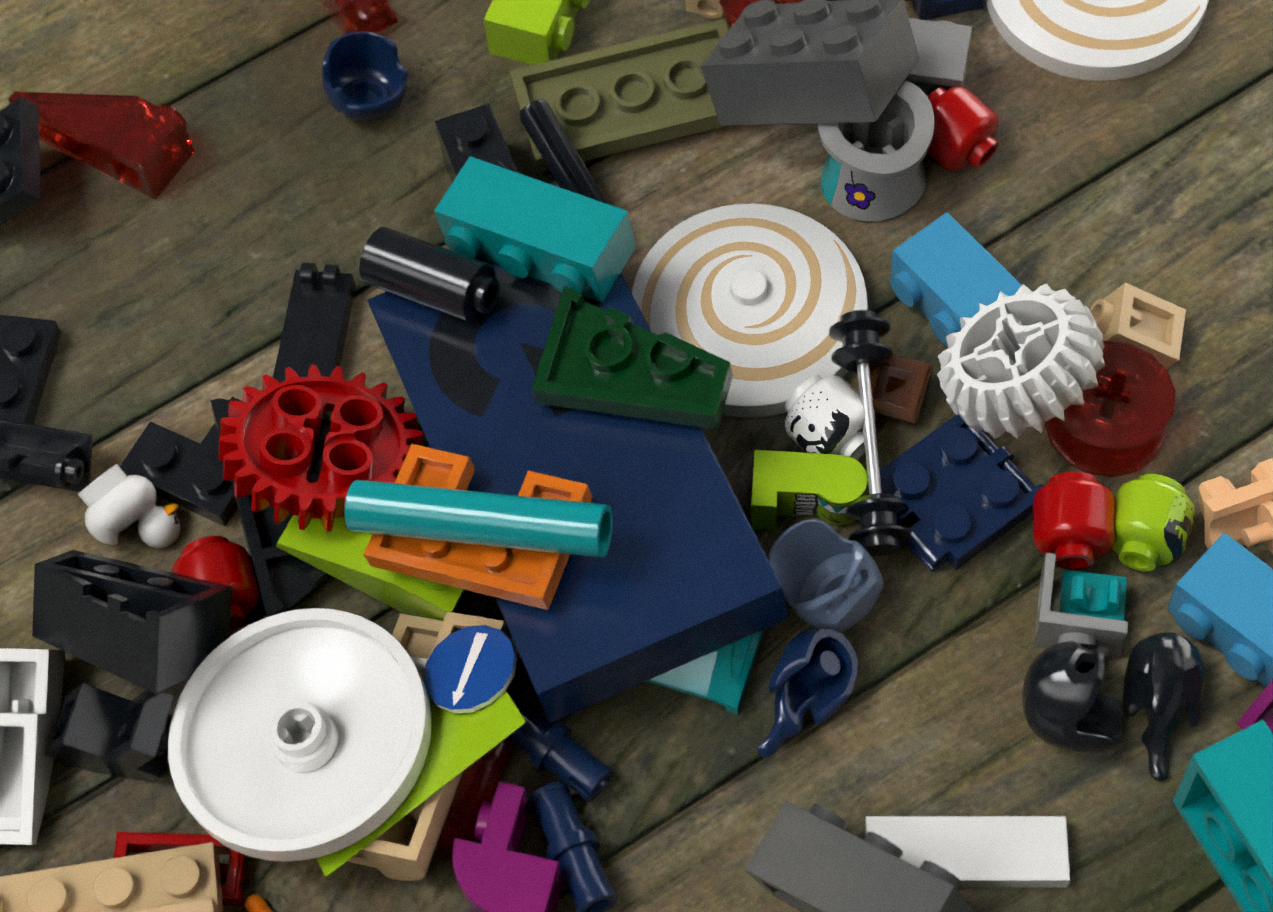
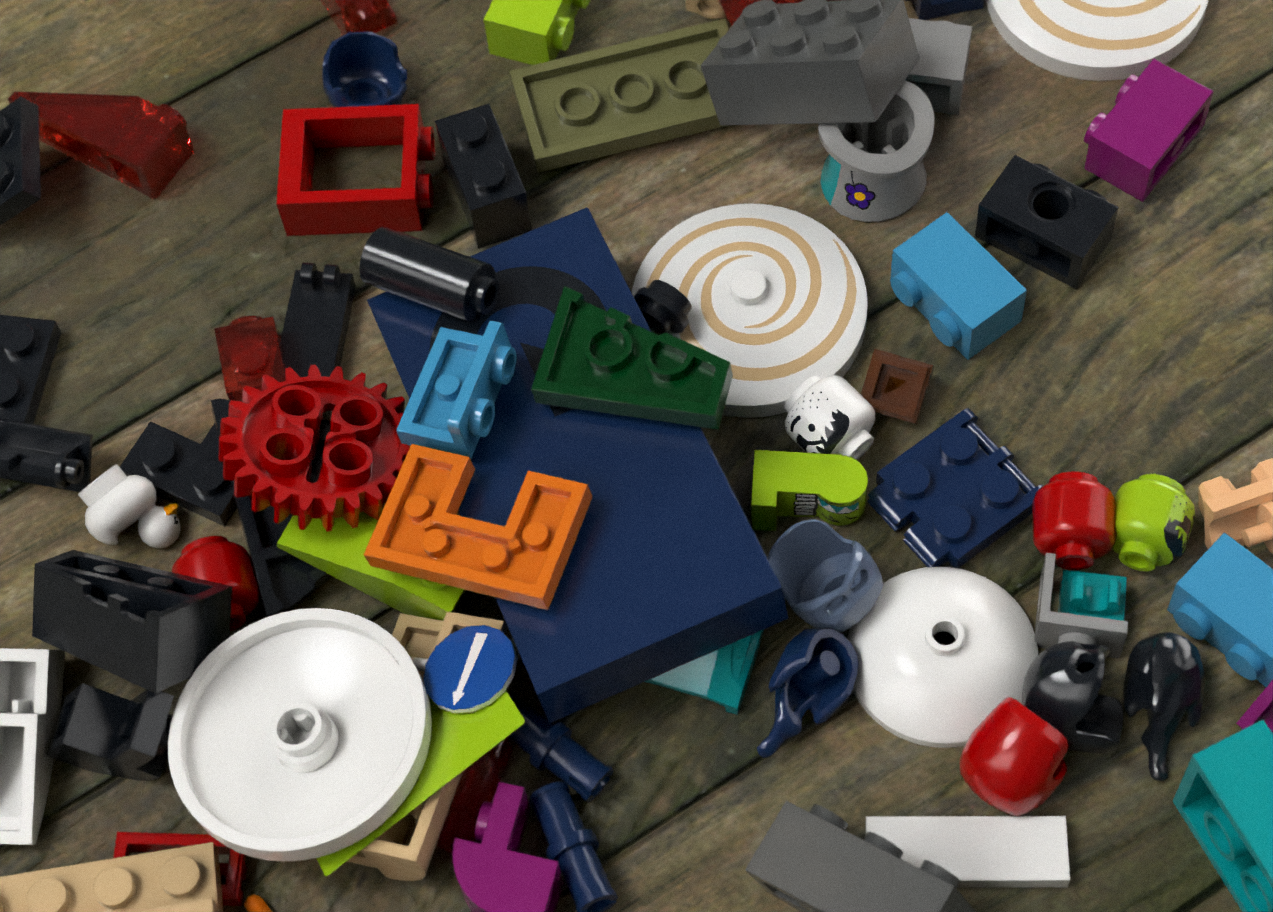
teal piece [345,480,613,558] -> none
teal brick [434,156,636,303] -> none
black axle [520,99,608,204] -> none
black axle [829,310,912,556] -> none
red head [927,86,999,172] -> none
white gear [937,284,1105,439] -> none
clear red piece [1045,341,1176,477] -> none
tan bracket [1089,282,1186,370] -> none
none -> clear red bracket [214,316,285,401]
none -> red window [276,104,435,236]
none -> dark azure bracket [396,321,517,459]
none -> black plate [634,280,692,334]
none -> white dish [847,567,1038,748]
none -> red helmet [960,697,1068,817]
none -> black brick [975,155,1119,290]
none -> magenta brick [1084,59,1214,202]

